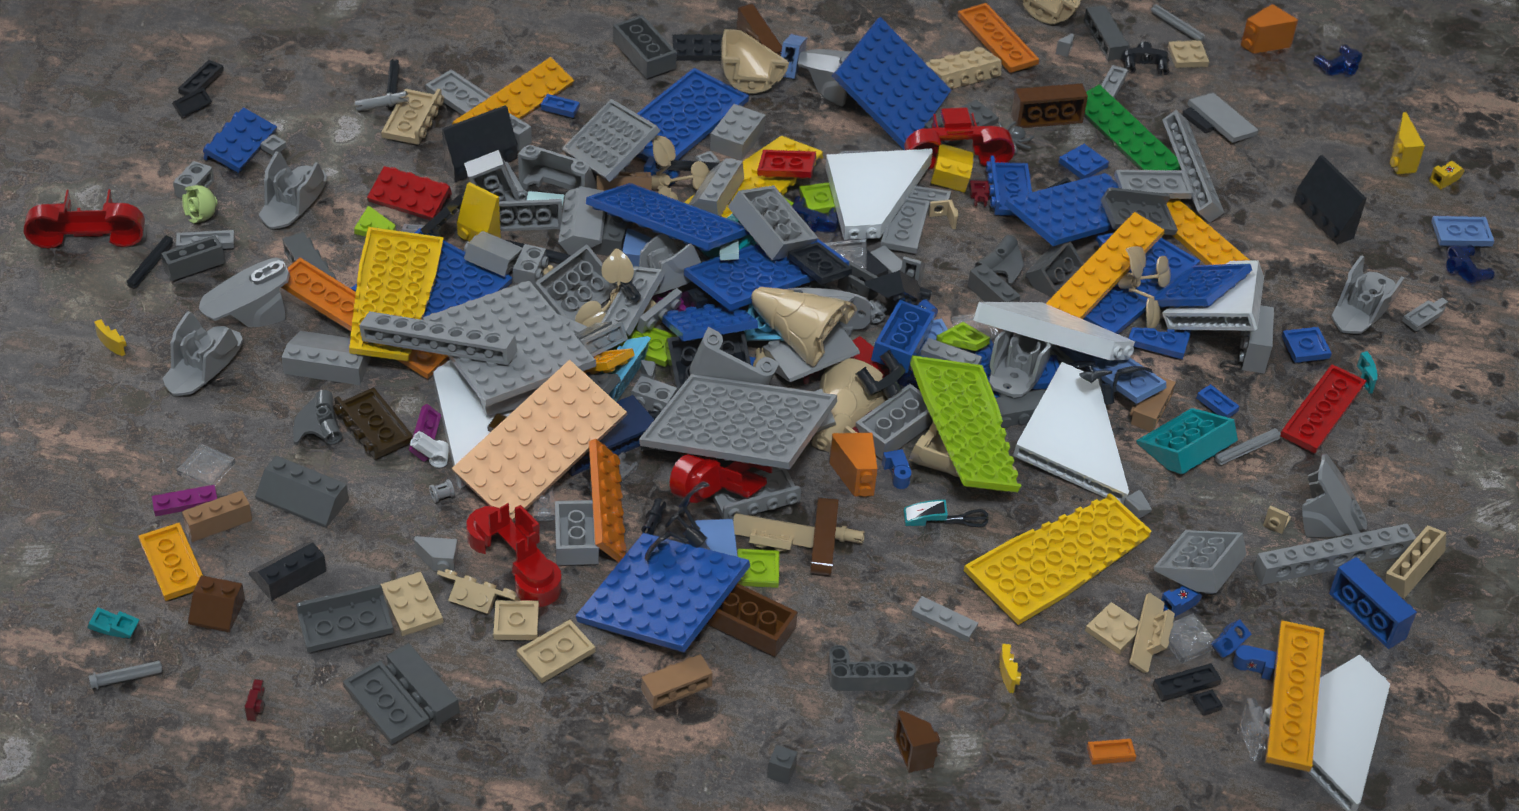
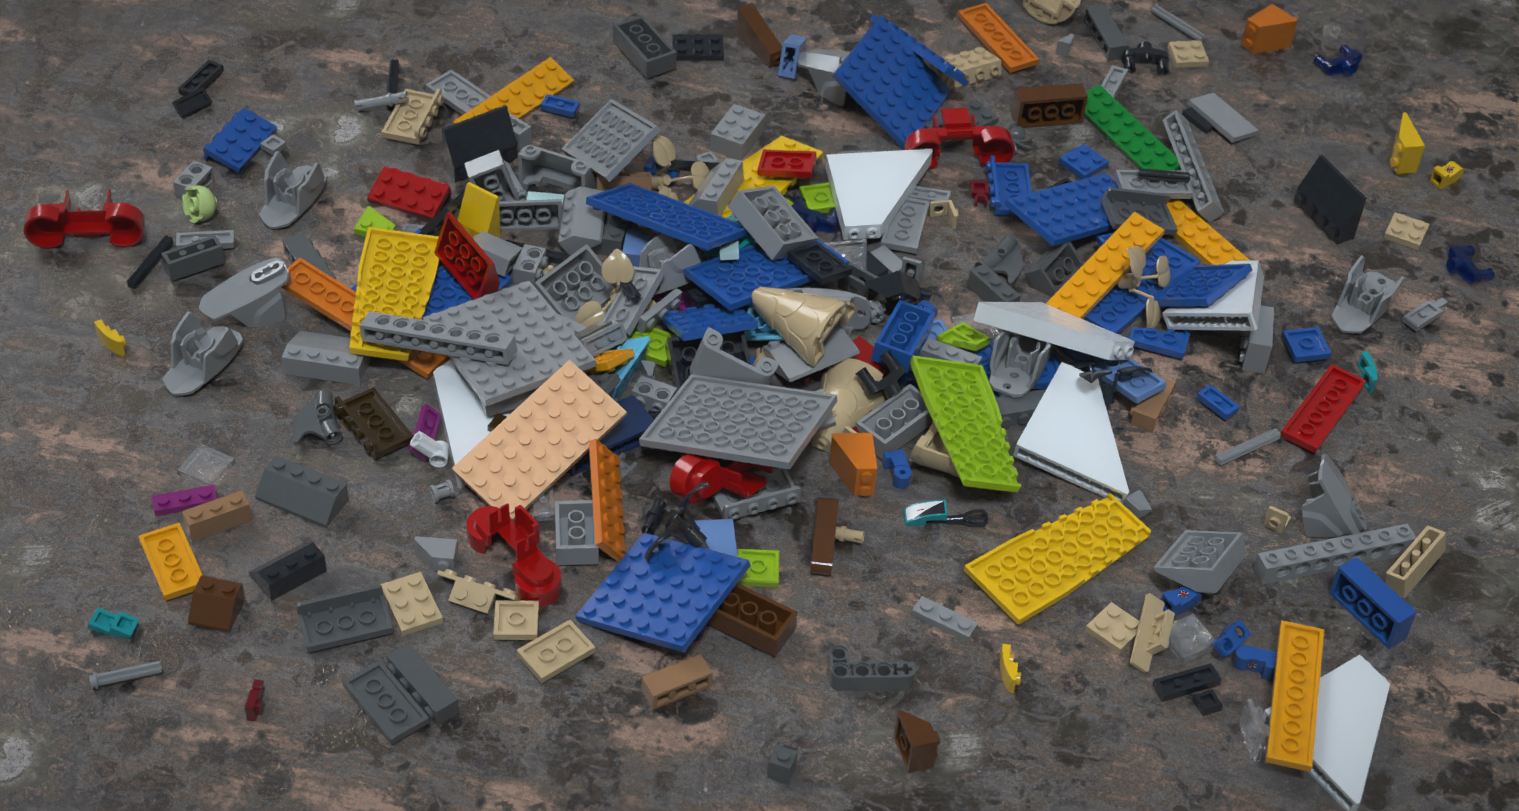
blue plate [636,68,749,162] -> none
tan cone [721,29,789,93] -> none
tan bracket [733,513,815,551] -> none
yellow slope [931,144,973,193] -> none
orange tile [1087,739,1136,765] -> none
teal slope [1136,408,1238,474] -> none
medium blue plate [1431,216,1494,246] -> none
none -> red slope [434,212,500,300]
none -> blue plate [870,14,969,87]
none -> black axle [1137,168,1190,183]
none -> tan plate [1384,212,1429,250]

